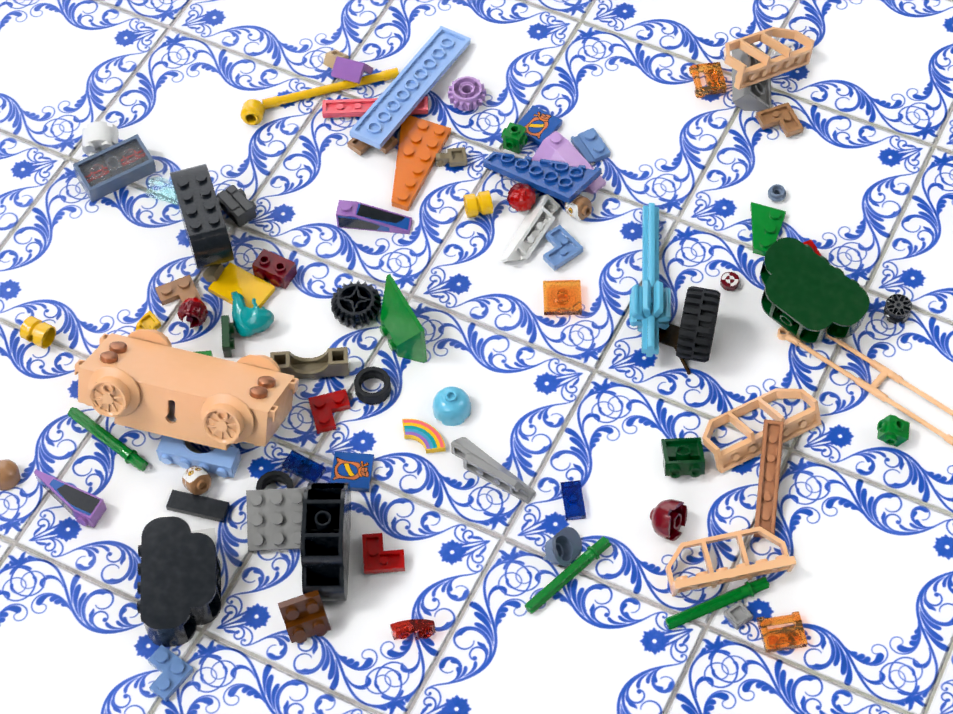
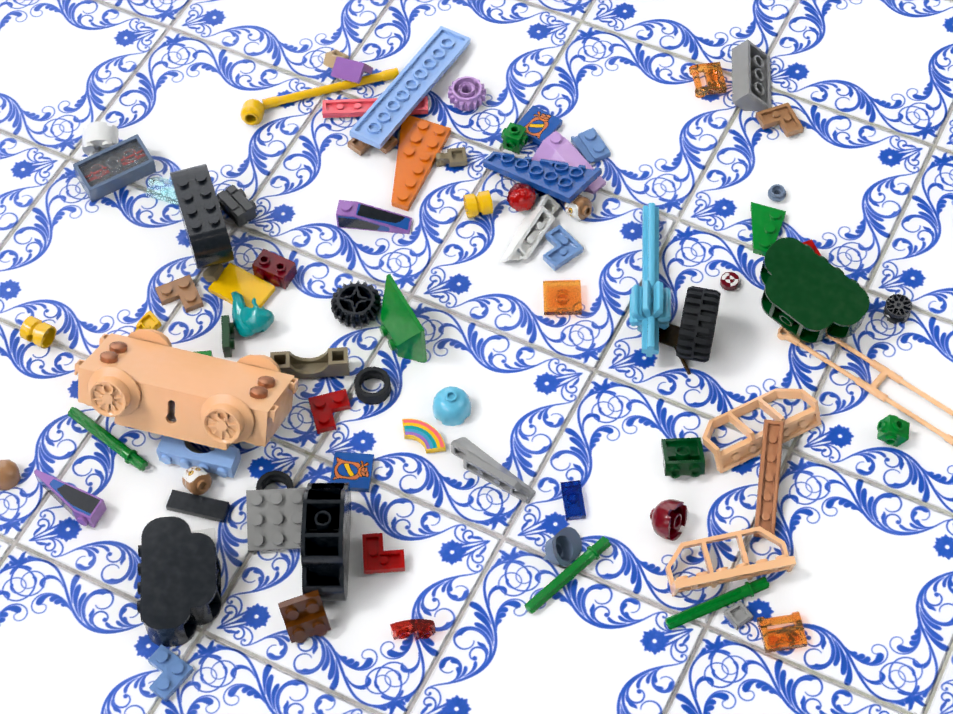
dark red piece [177,297,208,328] -> none
clear blue plate [282,450,326,483] -> none
light nougat plate [724,27,815,90] -> none

